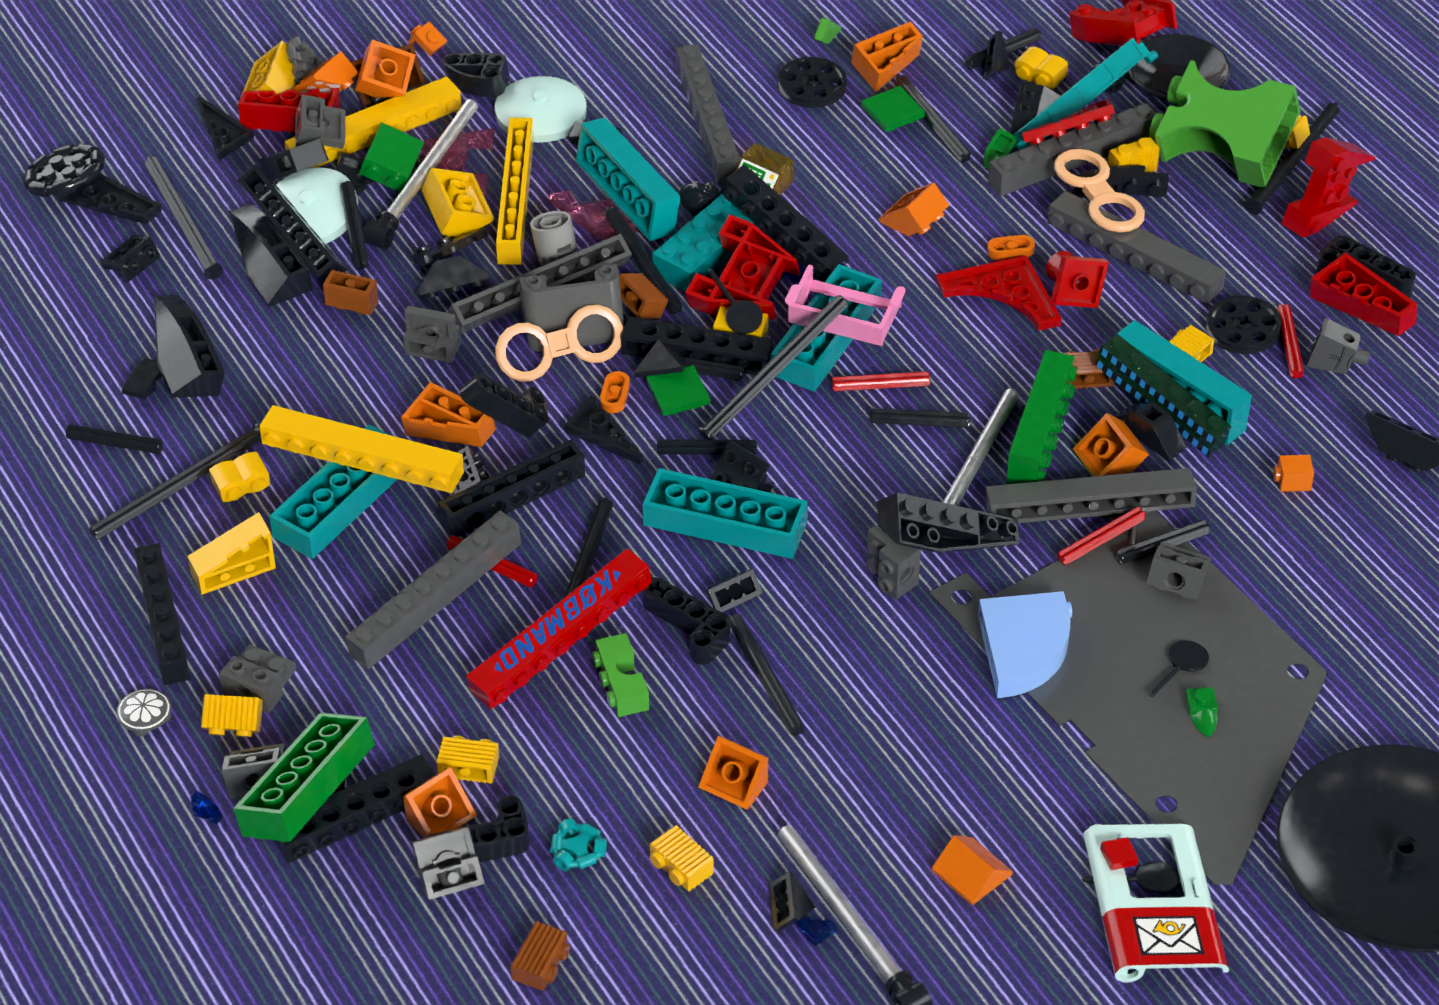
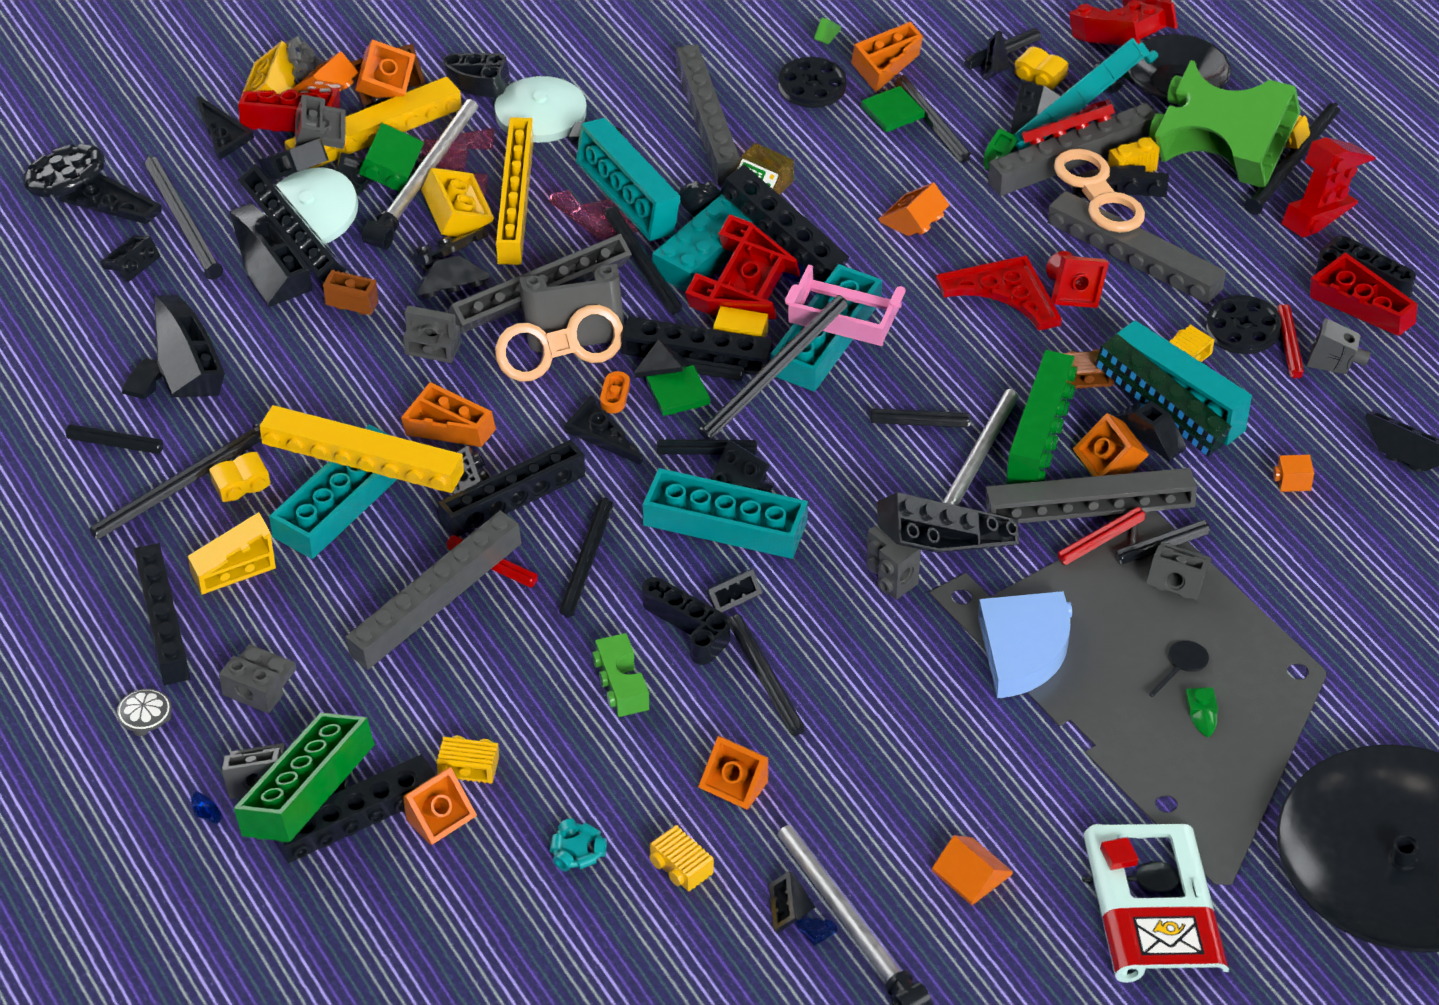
yellow brick [201,694,263,737] -> none
black axle [340,181,369,270] -> none
orange bracket [408,22,447,56] -> none
brick [412,826,485,900] -> none
black beam [422,795,530,863] -> none
black beam [459,373,549,437] -> none
red brick [466,548,652,710] -> none
dark orange brick [510,921,570,991] -> none
light grey gear [530,211,578,265] -> none
dark orange brick [619,273,668,320] -> none
black piece [709,269,763,334] -> none
axle [831,371,930,392] -> none
orange plate [987,235,1035,261] -> none

